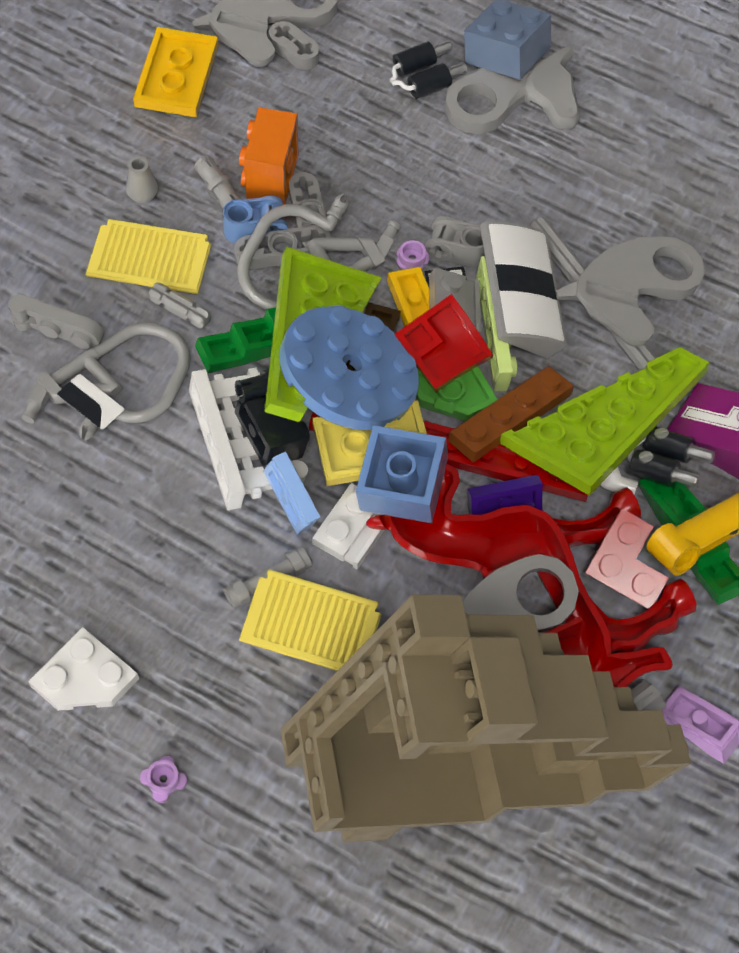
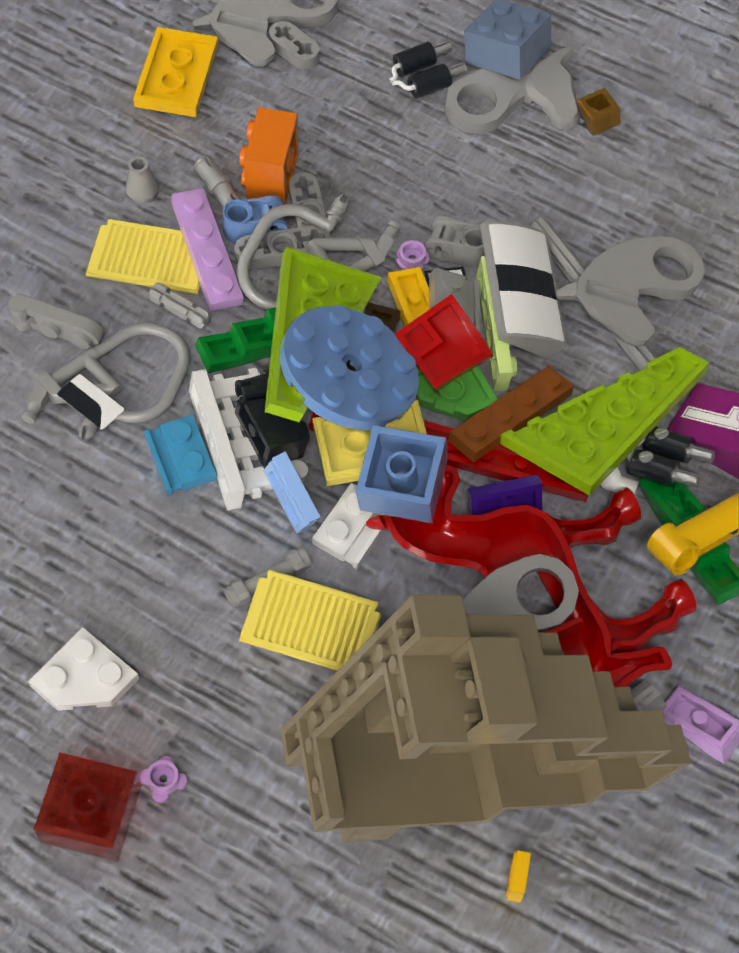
plate [584,508,669,610] -> none
none -> clear red brick [33,752,142,862]
none -> dark azure plate [143,414,217,496]
none -> lavender plate [171,188,244,312]
none -> yellow tile [505,850,531,903]
none -> pearl gold slope [576,88,620,136]

